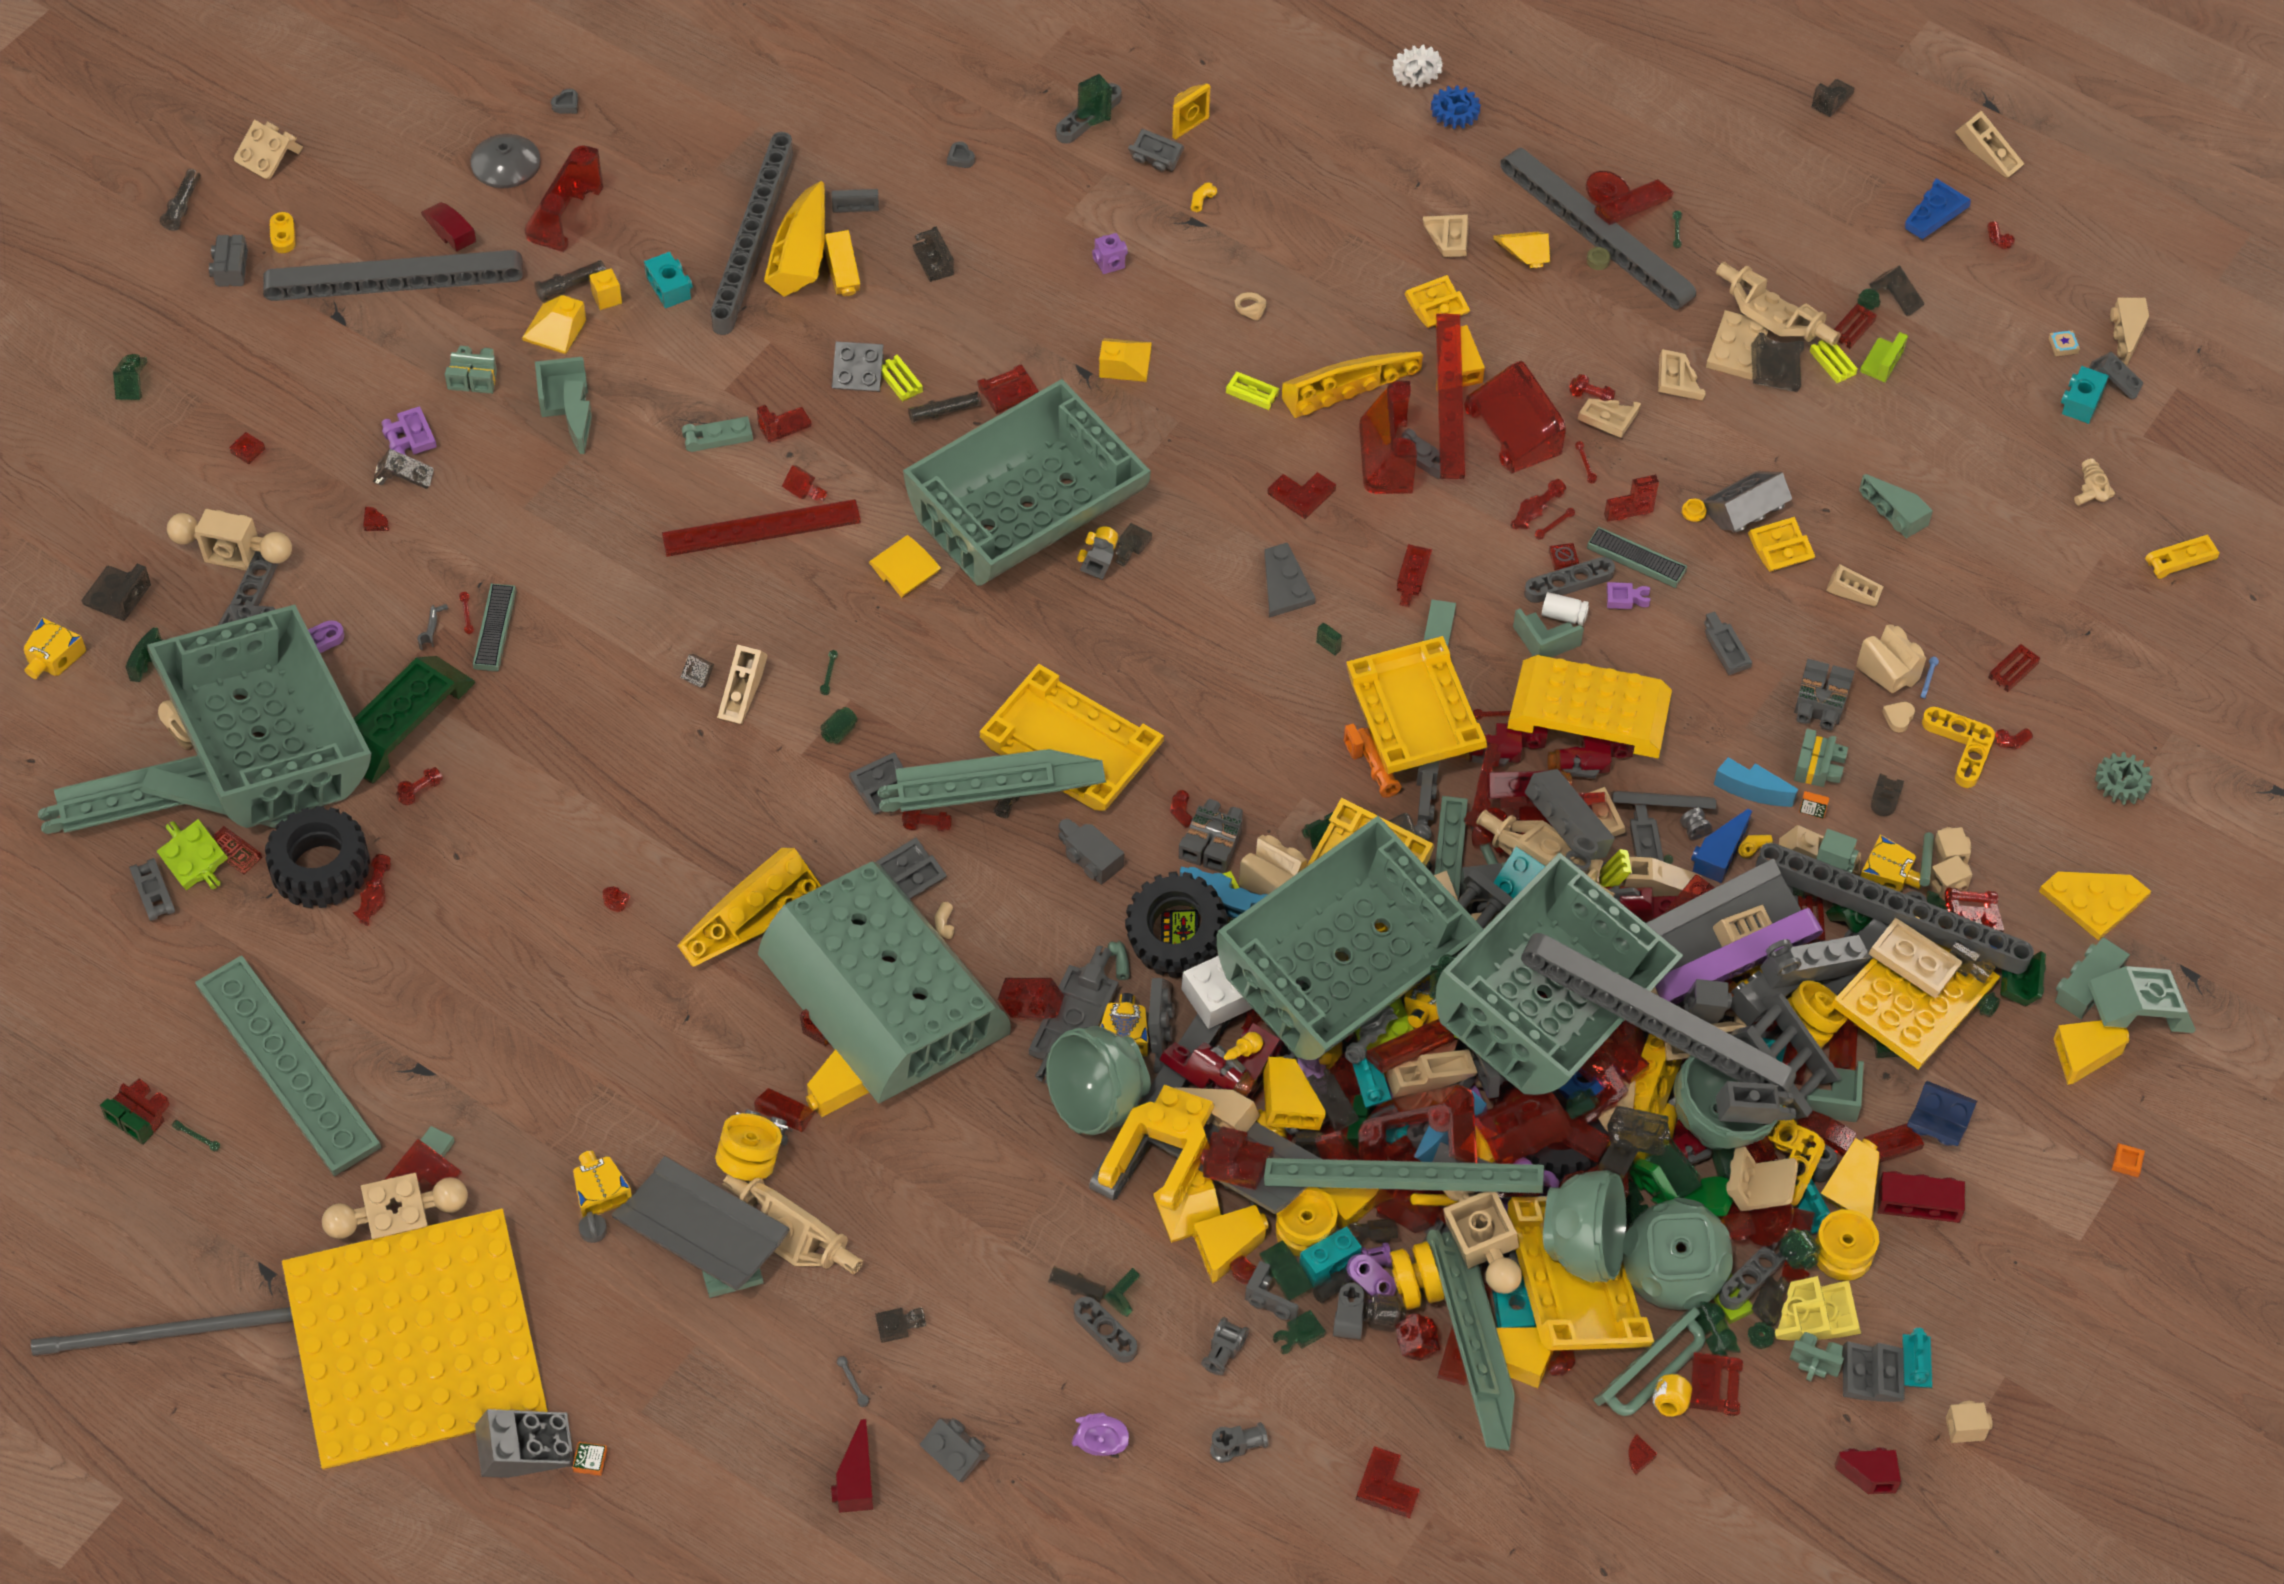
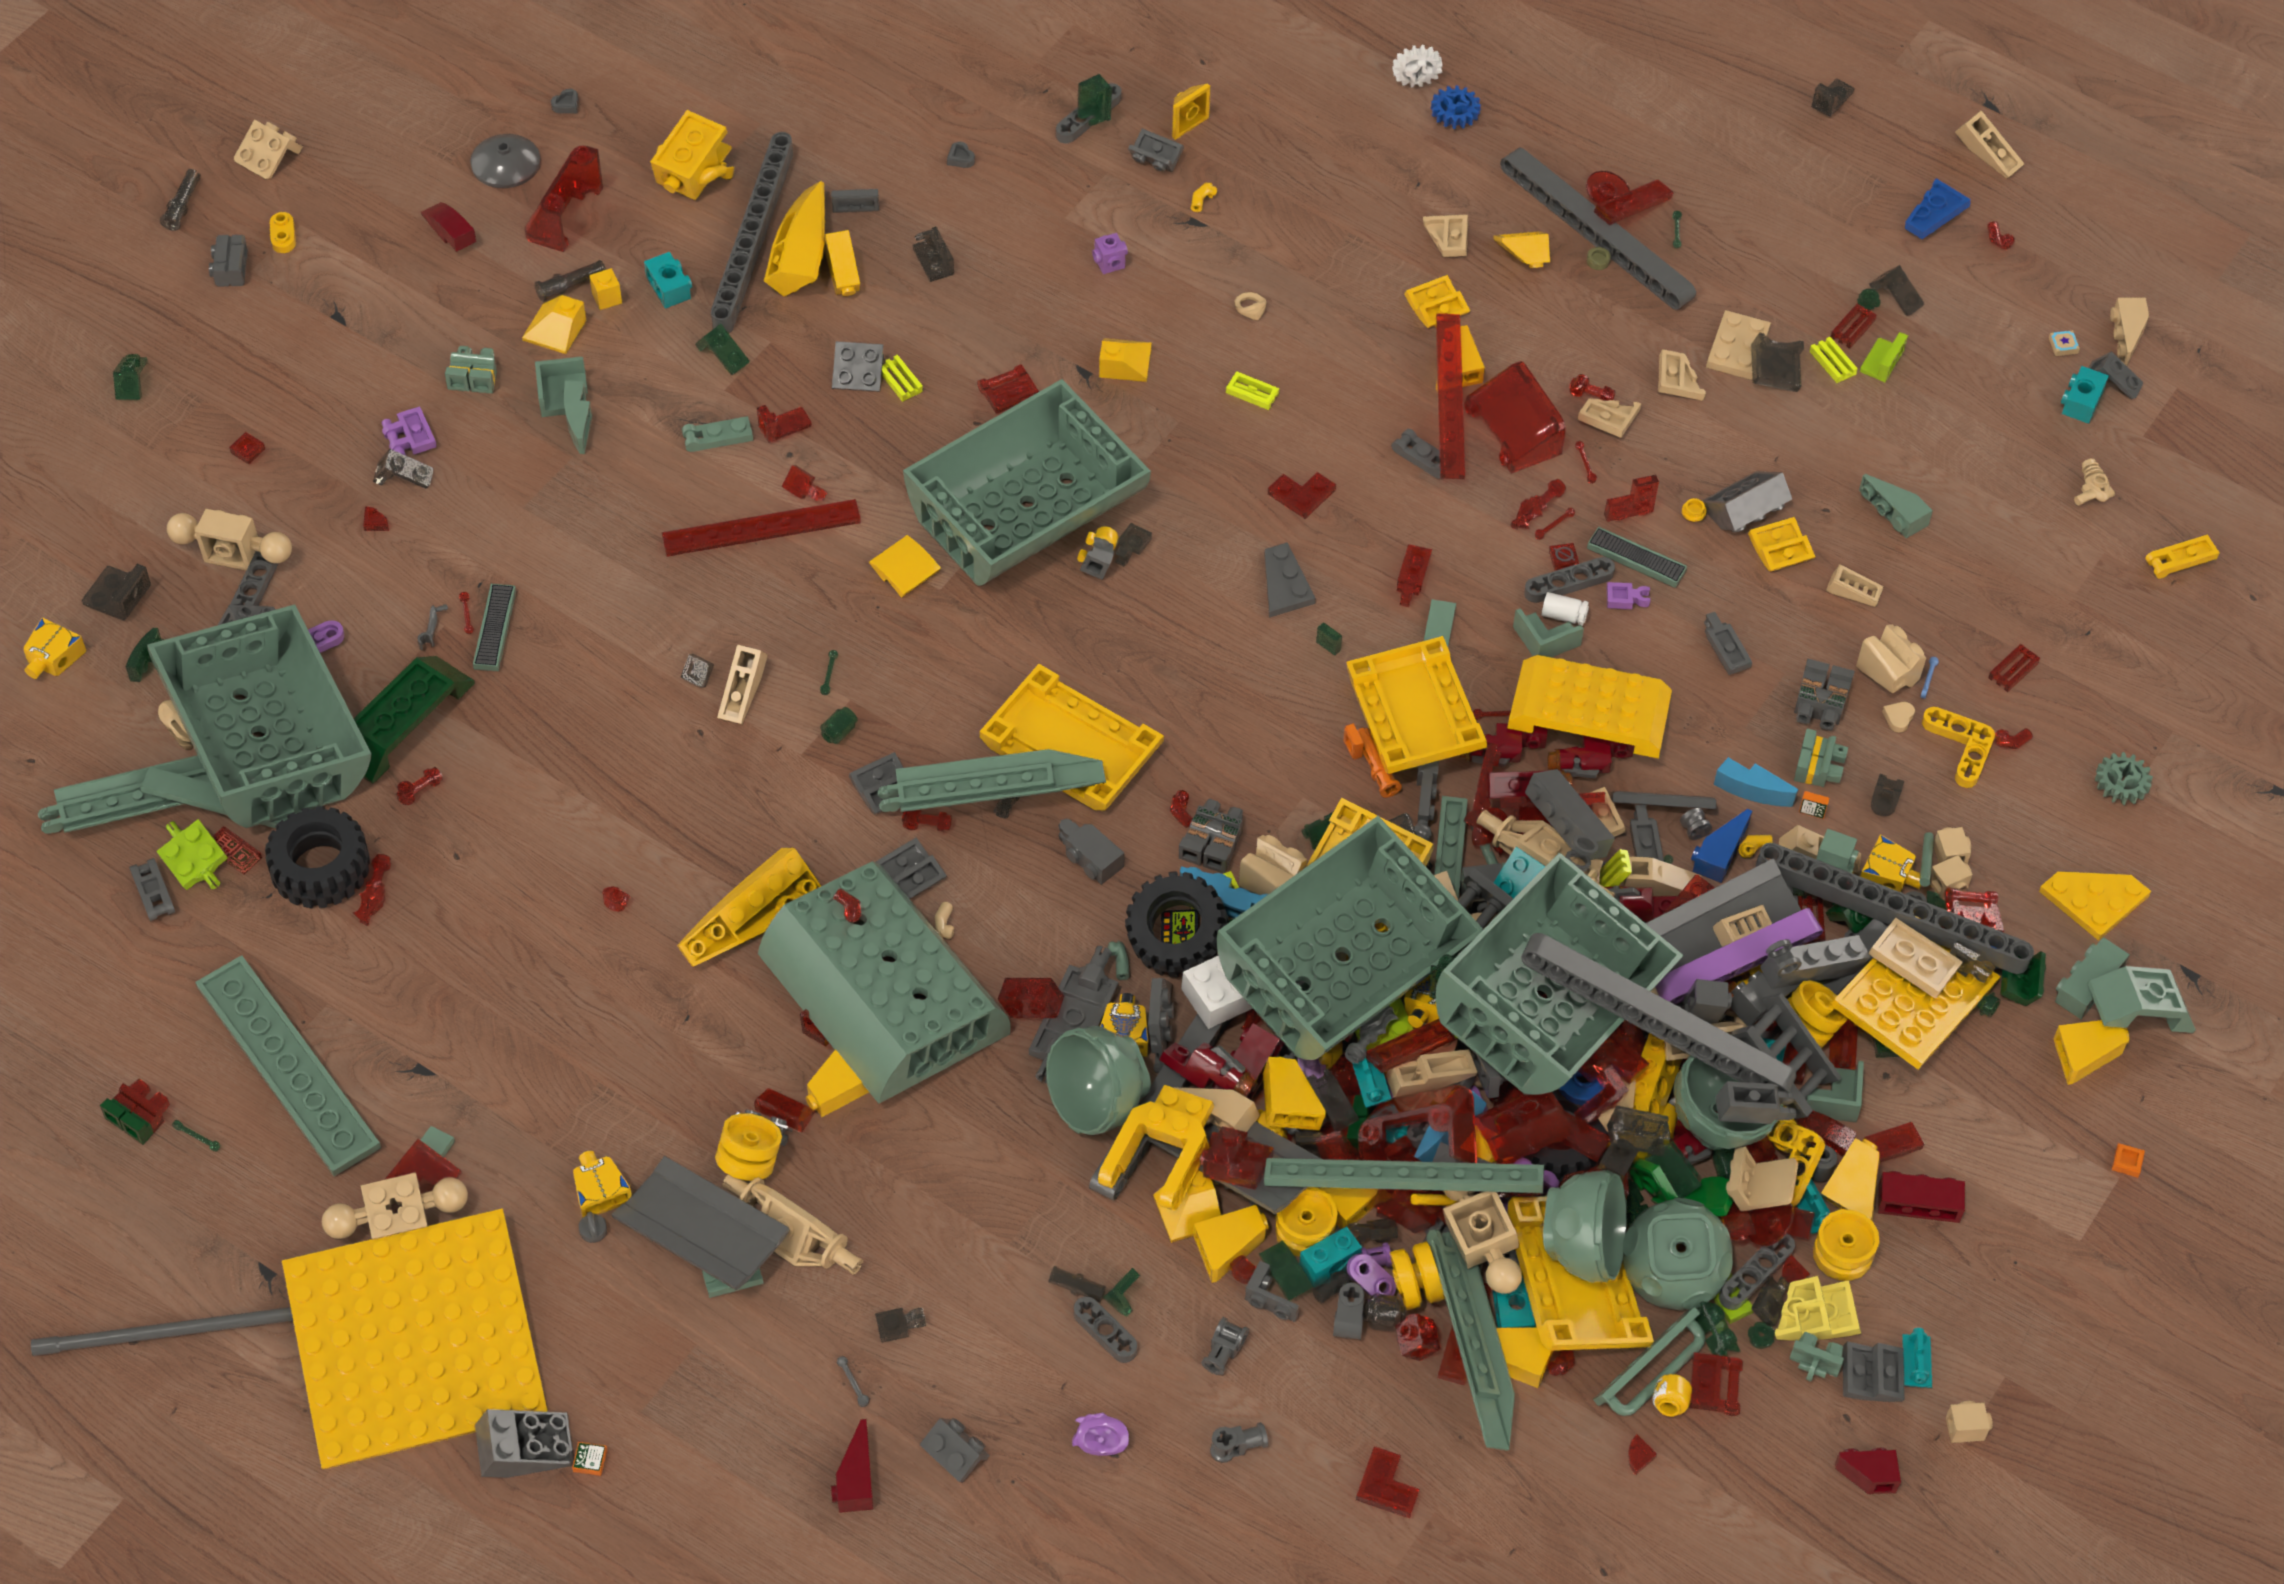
dark grey beam [263,250,523,301] -> none
clear smoke pin [908,391,981,423] -> none
yellow bar [1224,1032,1263,1060] -> none
clear green plate [1273,1310,1326,1354] -> none
yellow wedge [1281,352,1423,418] -> none
clear red windscreen [1359,381,1417,494] -> none
clear green plate [1566,1088,1596,1119] -> none
tan plate [1716,262,1841,346] -> none
clear green head [1779,1228,1821,1271] -> none
dark blue bracket [1907,1080,1977,1146] -> none
none -> yellow torso [650,110,734,200]
none -> clear green bracket [695,324,749,375]
none -> clear red arm [834,888,862,922]

